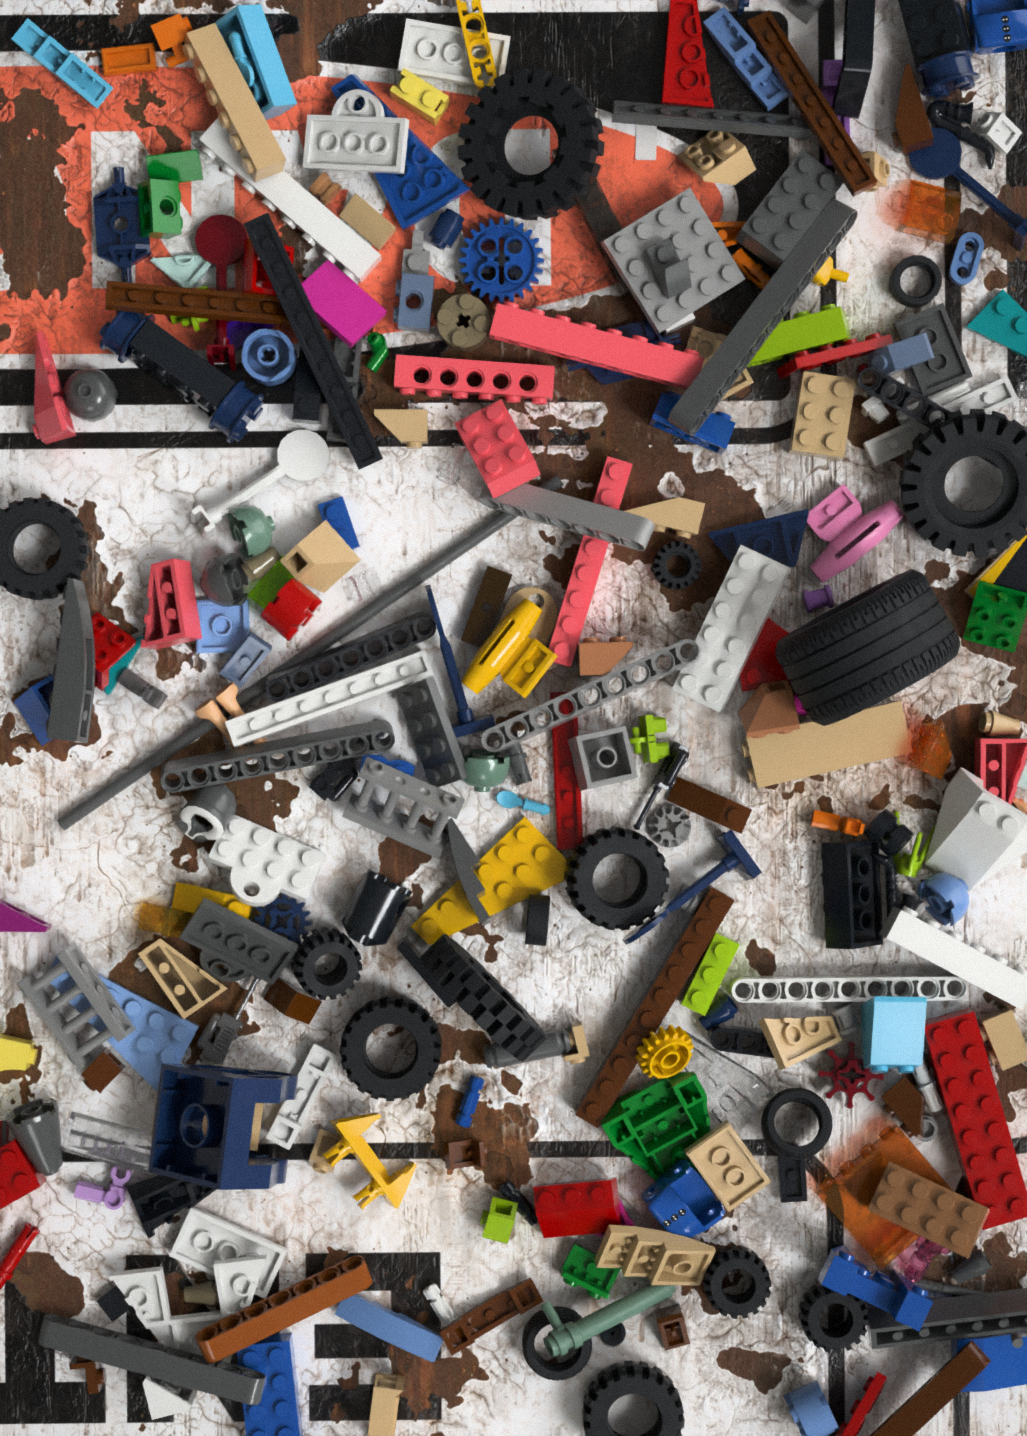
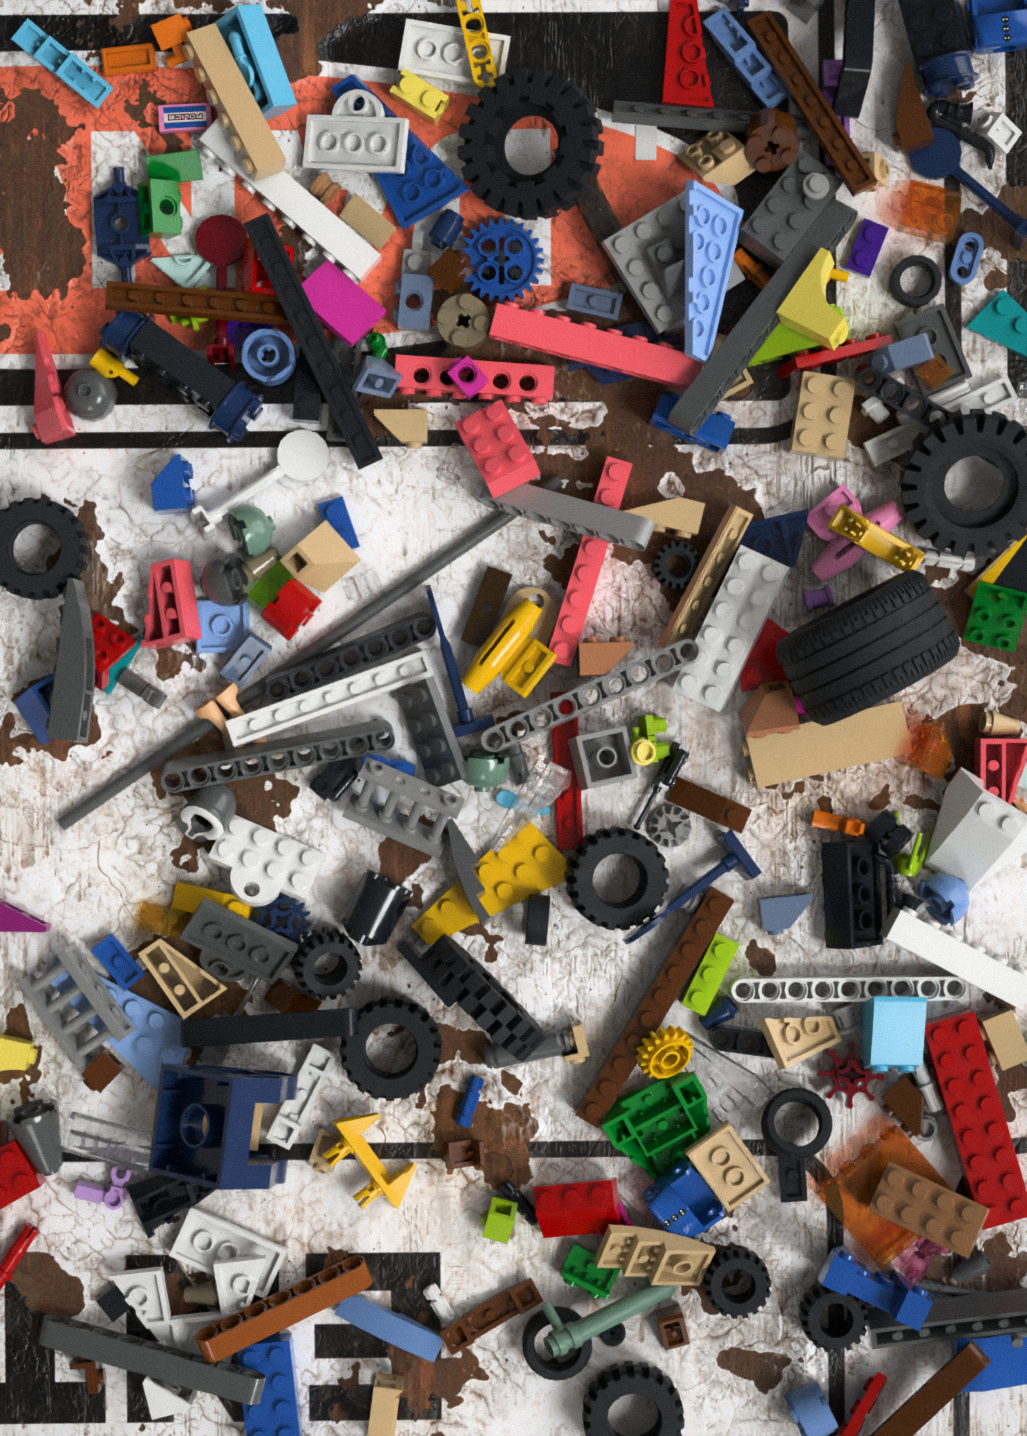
none -> yellow piece [89,348,139,386]
none -> blue plate [90,933,145,992]
none -> blue slope [151,454,196,515]
none -> tile [158,103,213,134]
none -> black beam [180,1007,359,1048]
none -> sand blue slope [352,355,403,398]
none -> reddish brown brick [427,248,475,292]
none -> dark pink brick [447,355,489,400]
none -> clear wedge [488,754,572,853]
none -> sand blue plate [565,283,623,322]
none -> light yellow plate [630,739,656,766]
none -> tan tile [657,503,754,653]
none -> light blue wing [685,180,744,363]
none -> reddish brown brick [744,108,799,173]
none -> sand blue slope [757,892,813,935]
none -> light yellow arch [776,247,849,351]
none -> light grey plate [802,173,829,200]
none -> yellow hose [827,503,926,572]
none -> dark purple plate [844,218,889,278]
none -> clear orange plate [916,353,955,392]
none -> white axle [923,550,975,571]

